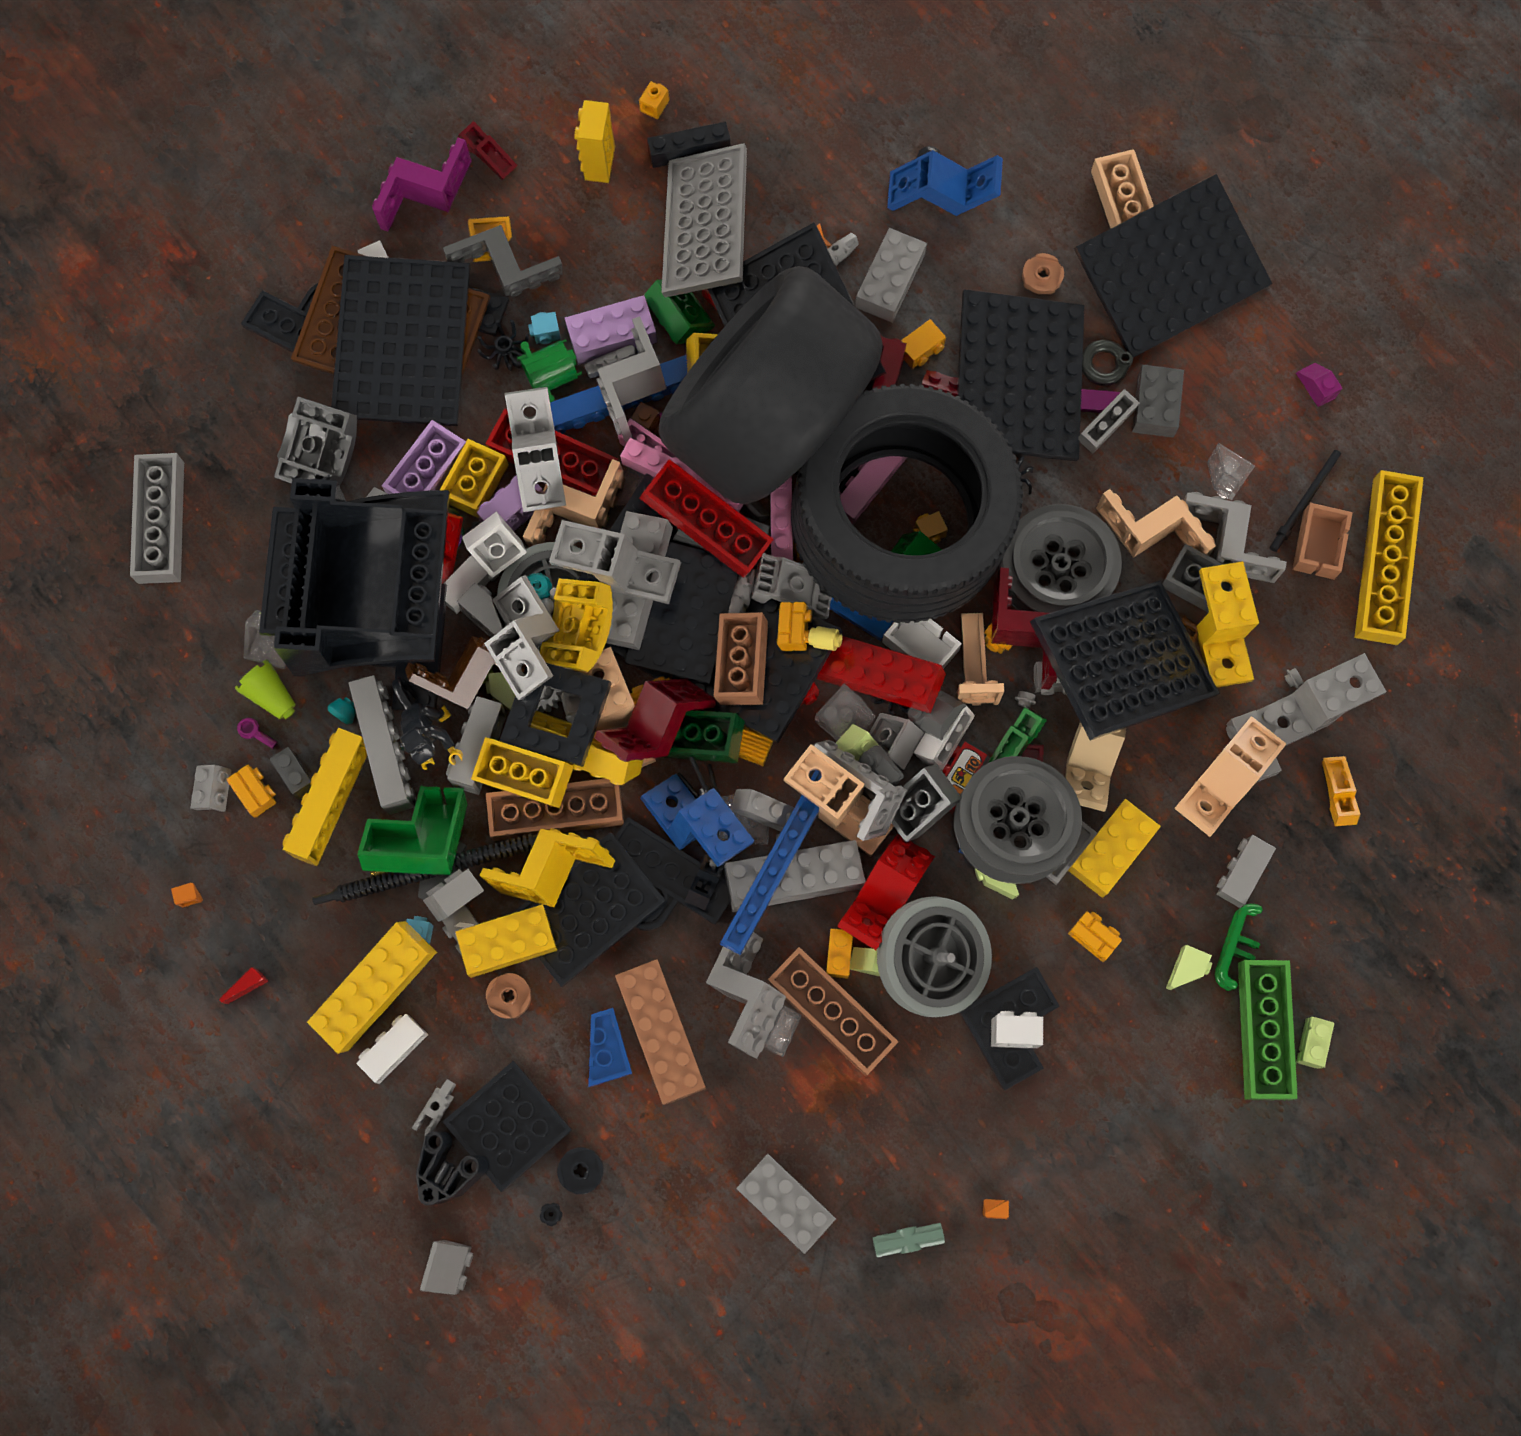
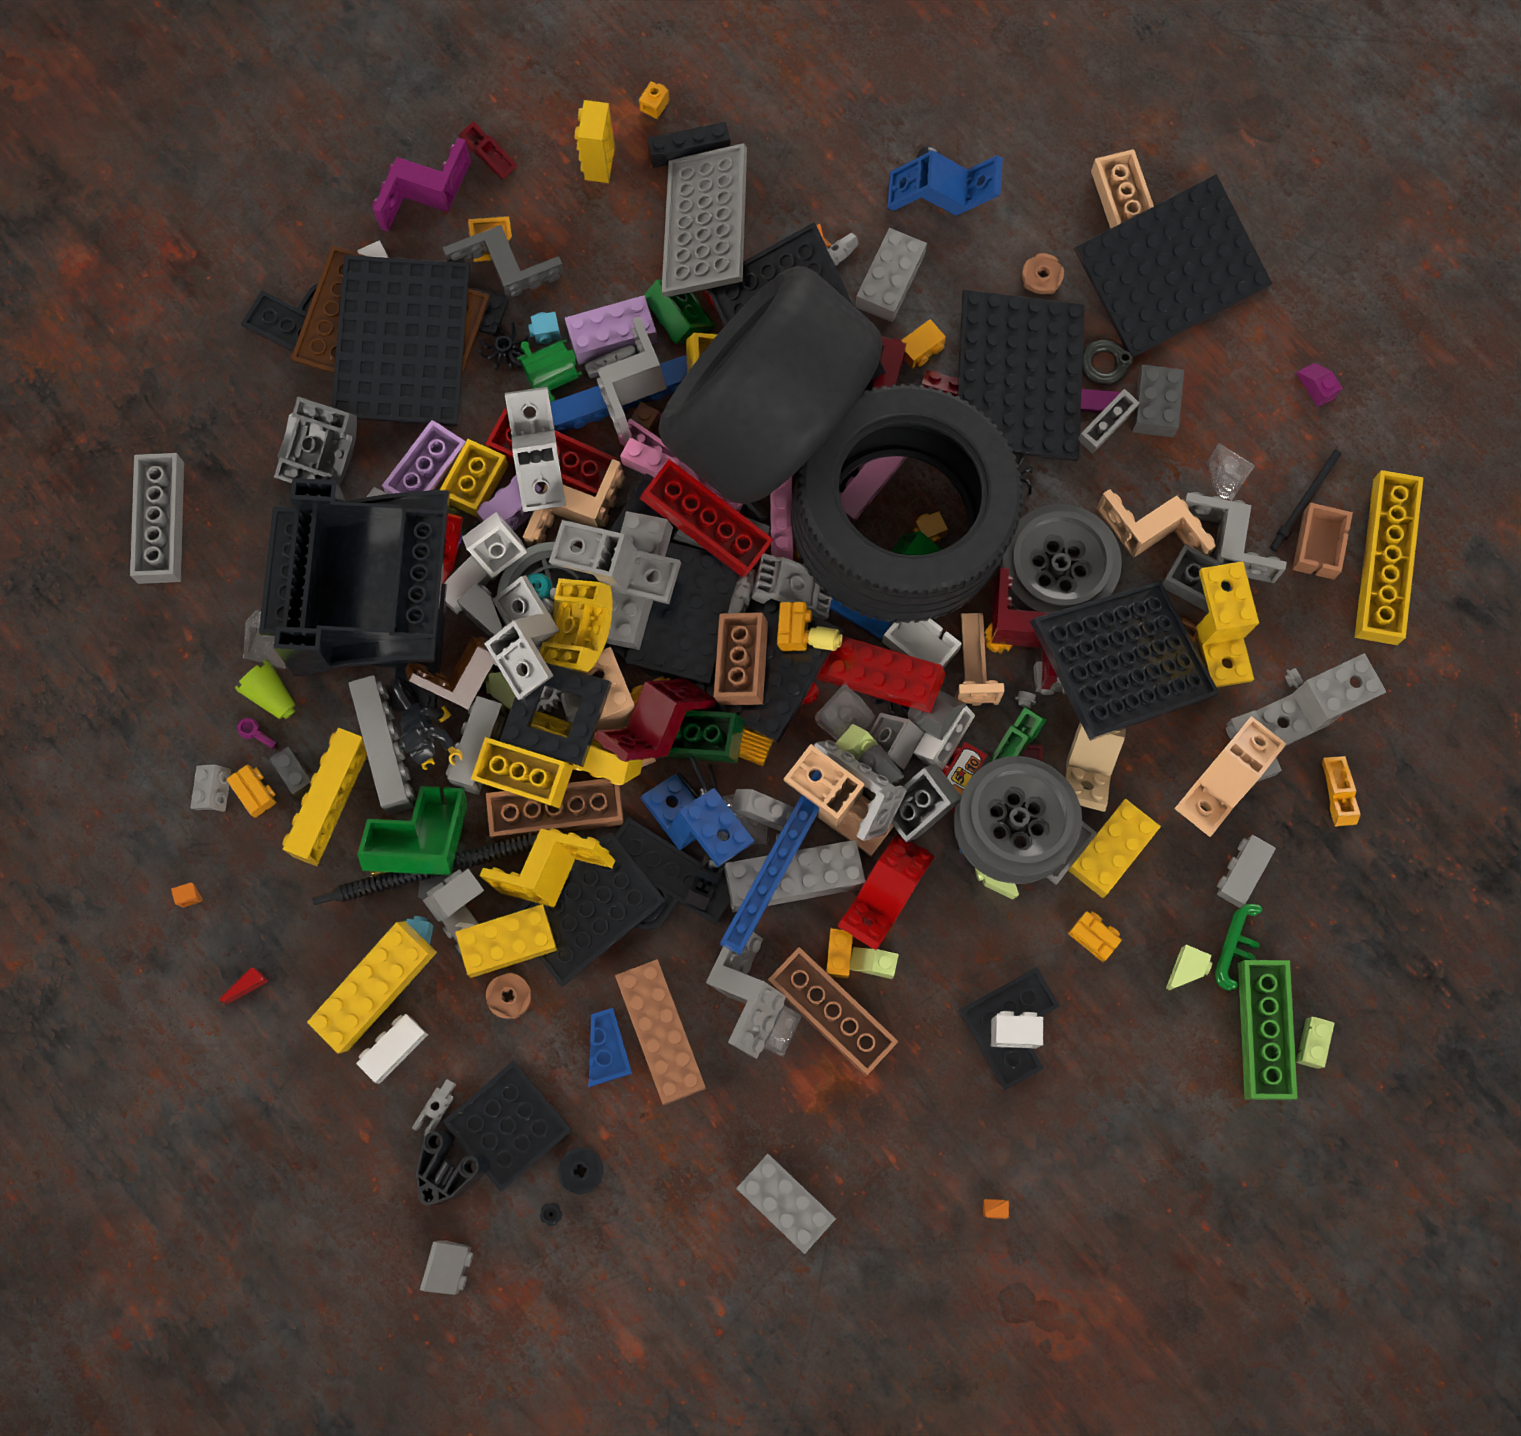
teal cone [328,697,356,725] -> none
sand green piece [872,1223,945,1257] -> none
dark grey wheel [877,897,992,1017] -> none

